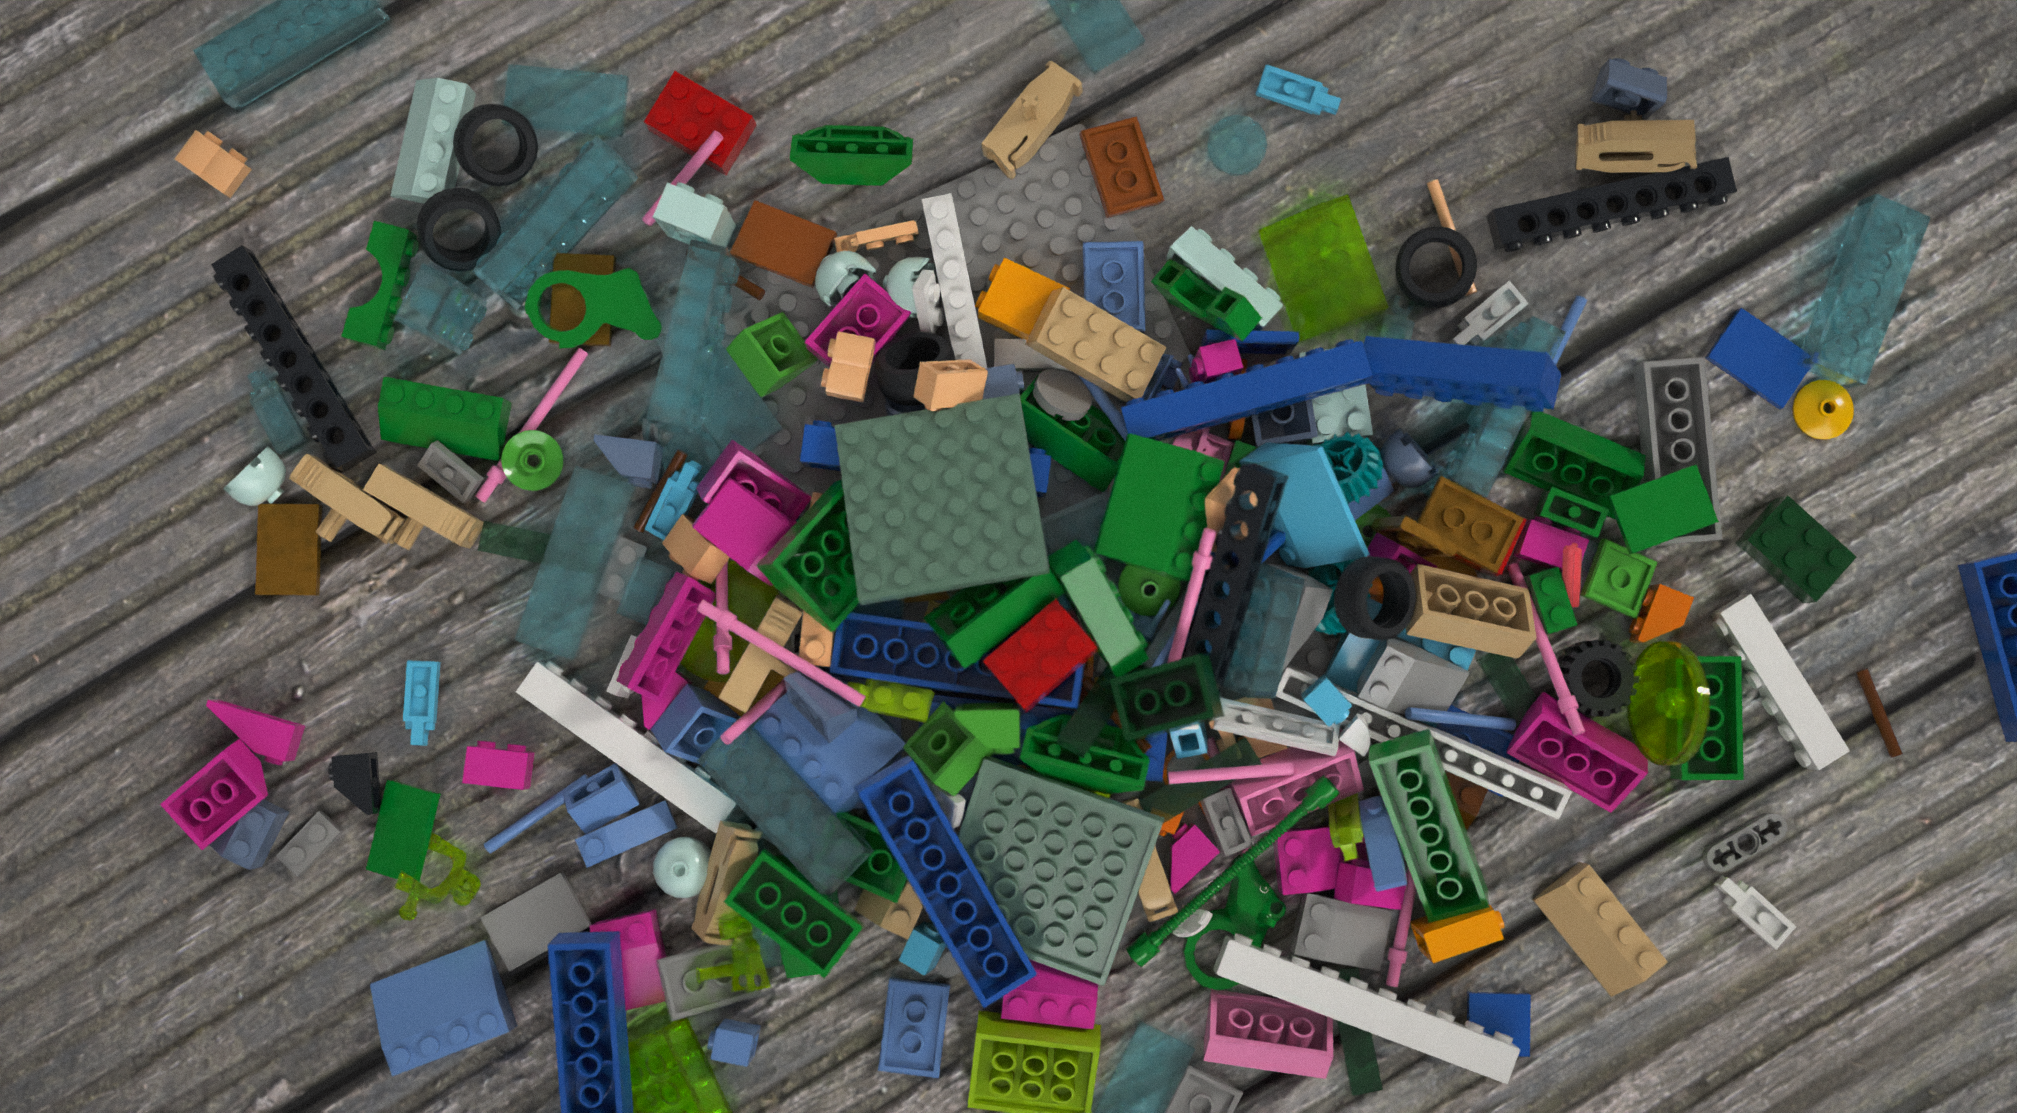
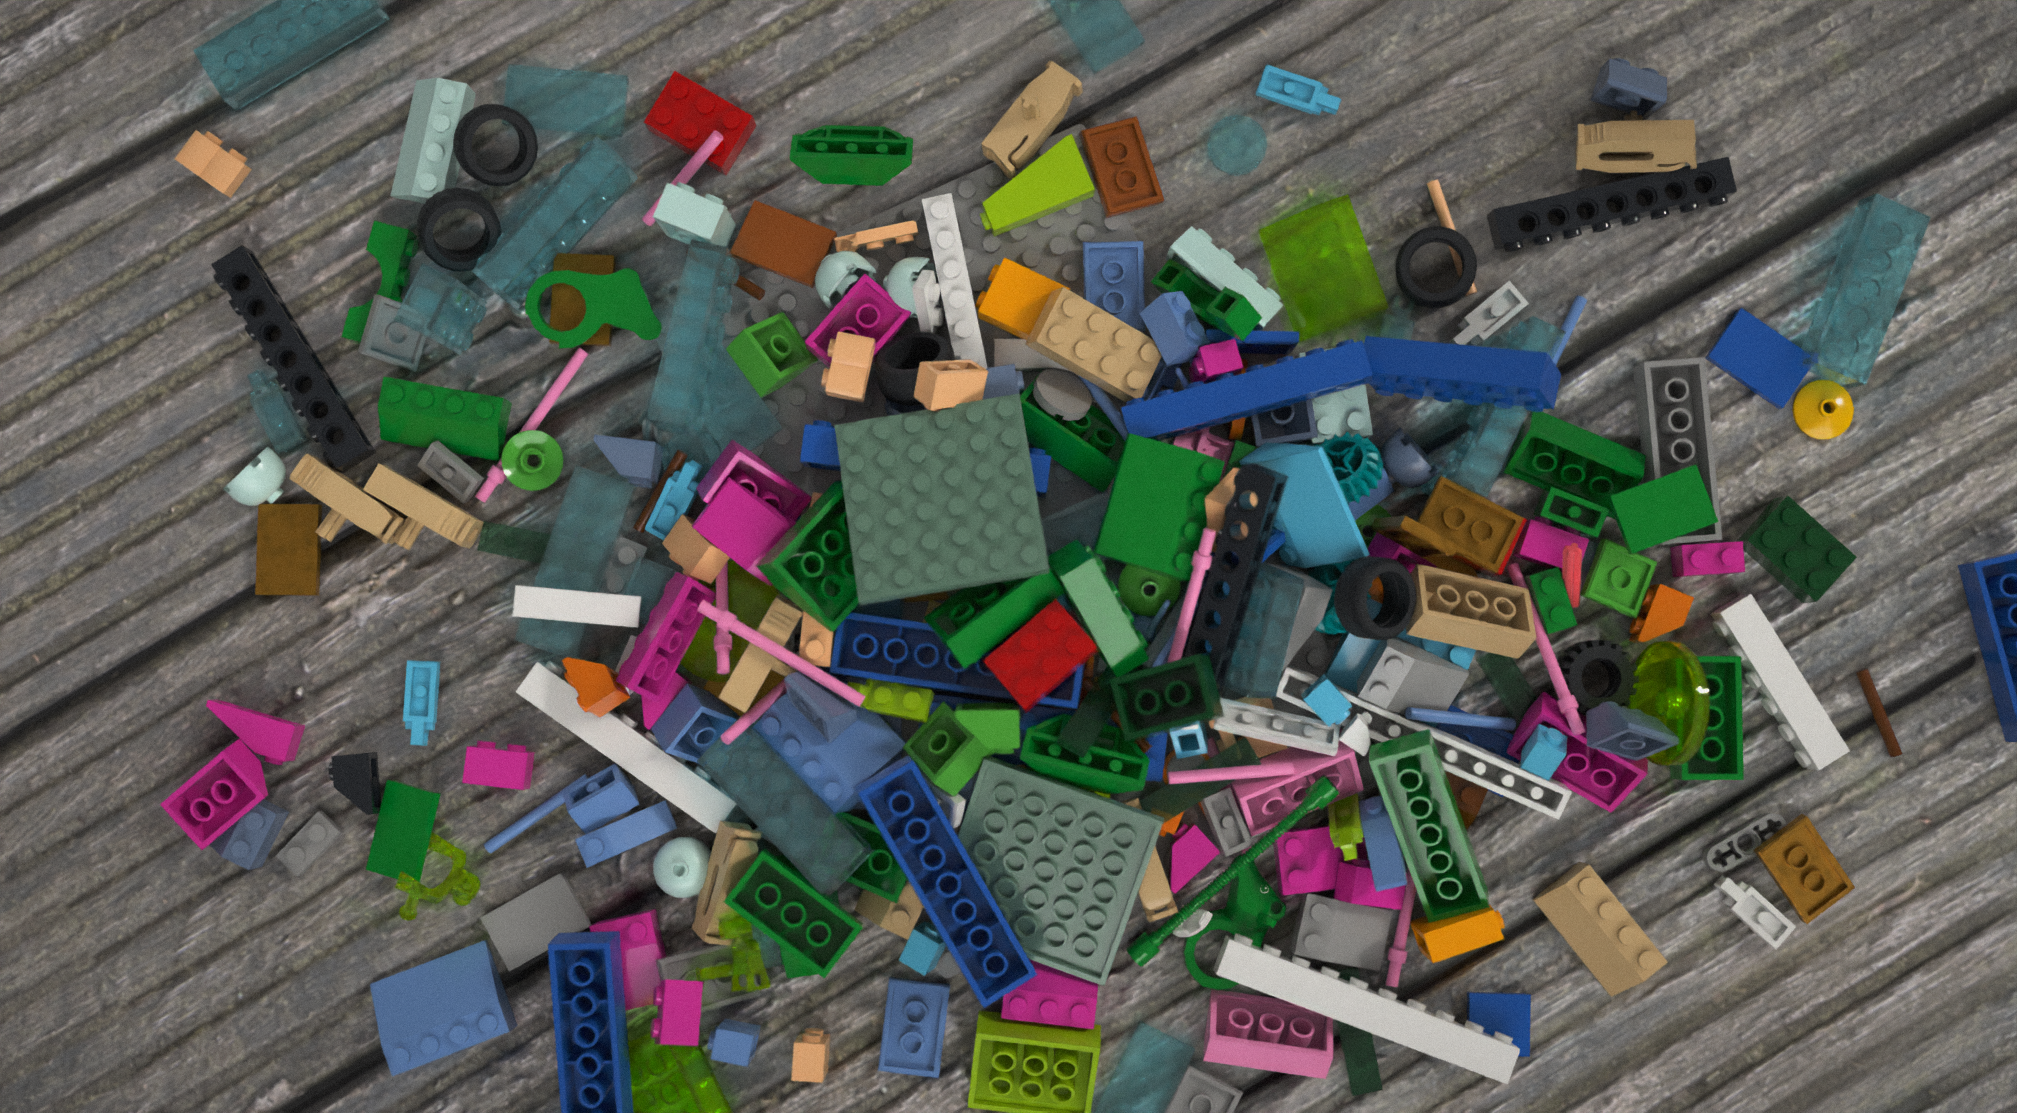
none -> light grey tile [357,295,433,372]
none -> white tile [513,585,642,628]
none -> orange slope [562,657,630,717]
none -> dark pink brick [651,979,703,1046]
none -> light nougat brick [791,1028,830,1083]
none -> lime slope [979,134,1095,237]
none -> medium blue brick [1140,291,1210,365]
none -> medium azure brick [1520,724,1567,781]
none -> sand blue slope [1586,701,1679,761]
none -> dark pink brick [1670,541,1745,577]
none -> pearl gold tile [1753,814,1855,924]

